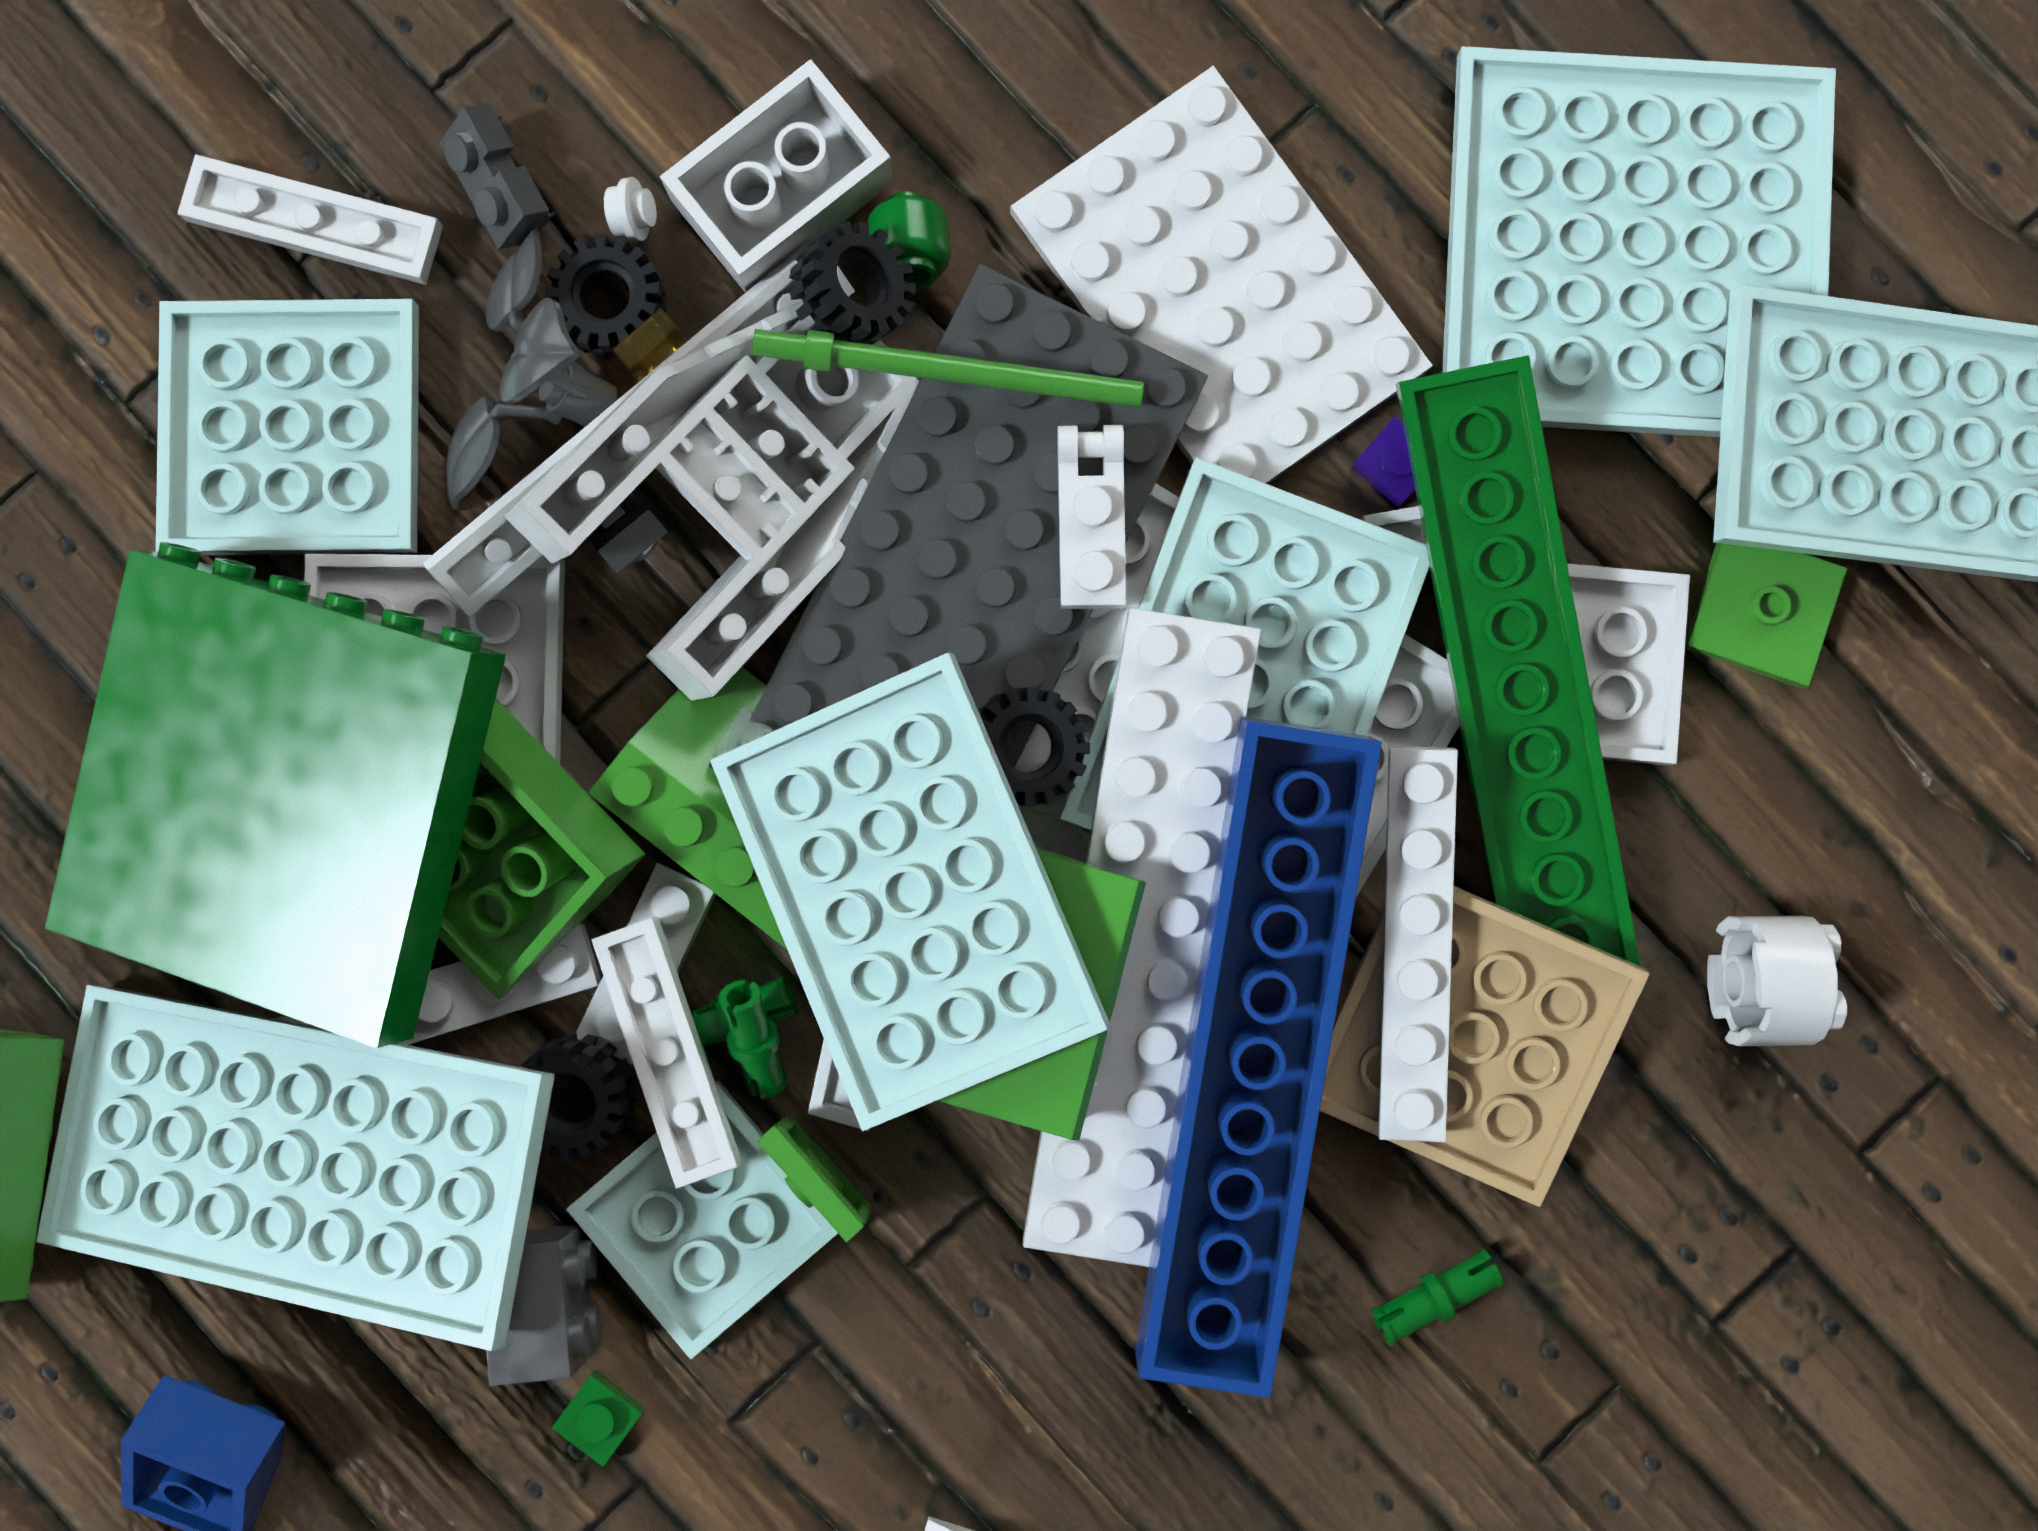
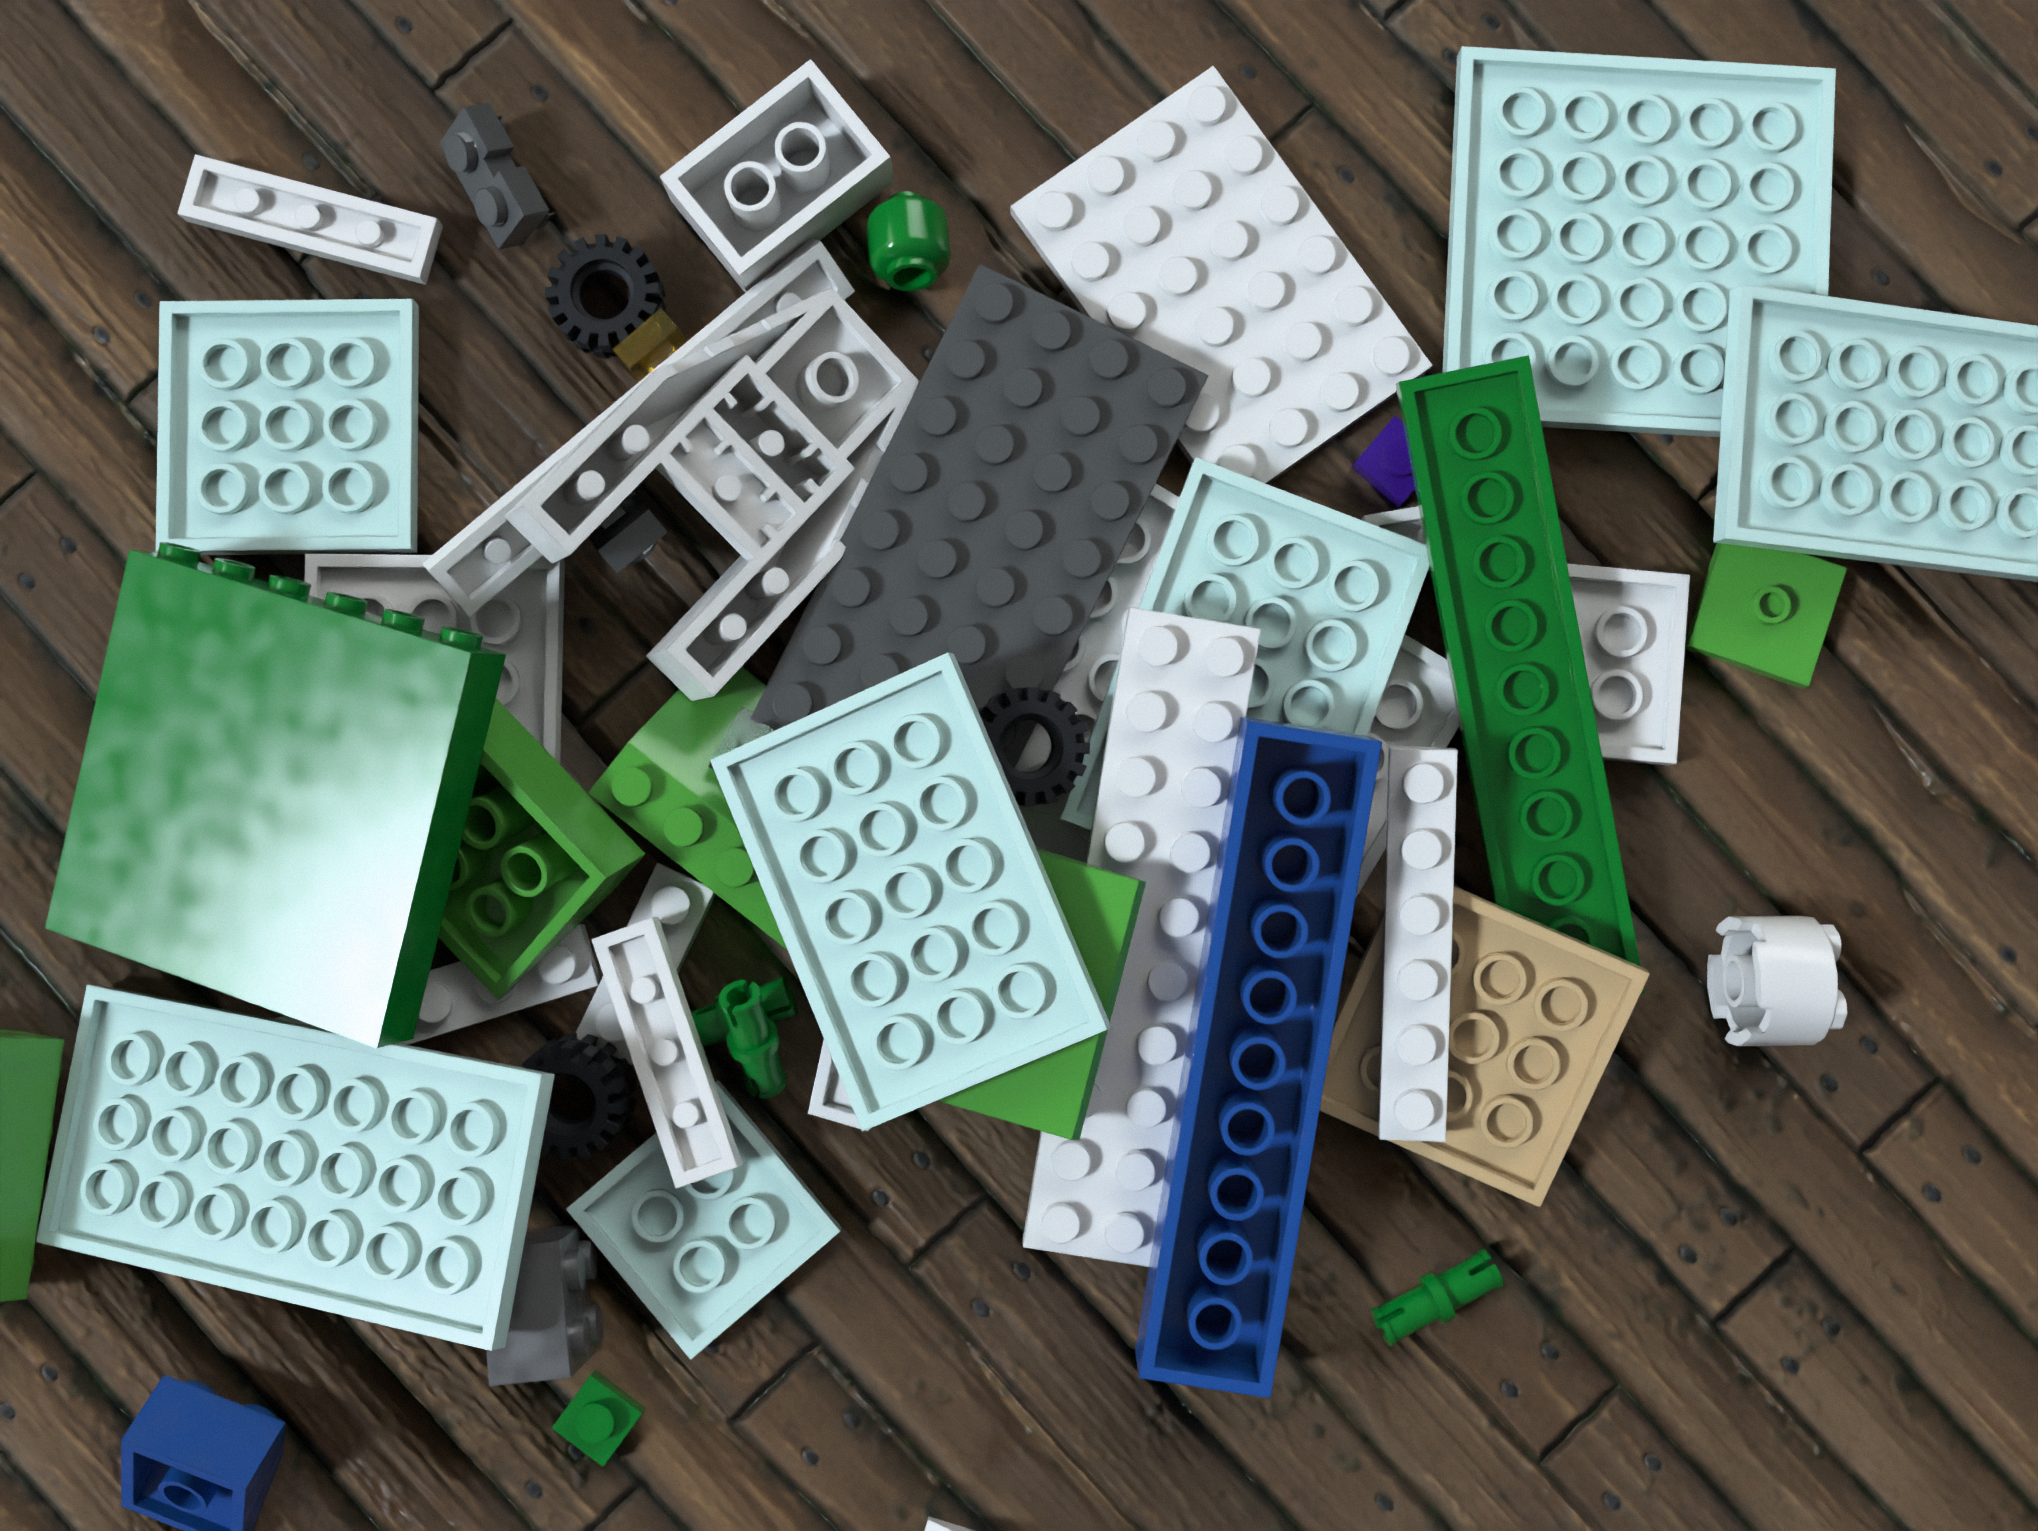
dark grey plant [445,230,617,511] -> none
white plate [604,177,657,242] -> none
bright green bar [752,329,1144,408] -> none
bright green plate [757,1115,872,1243] -> none
black tyre [789,221,916,345] -> none
white plate [1057,425,1127,609] -> none

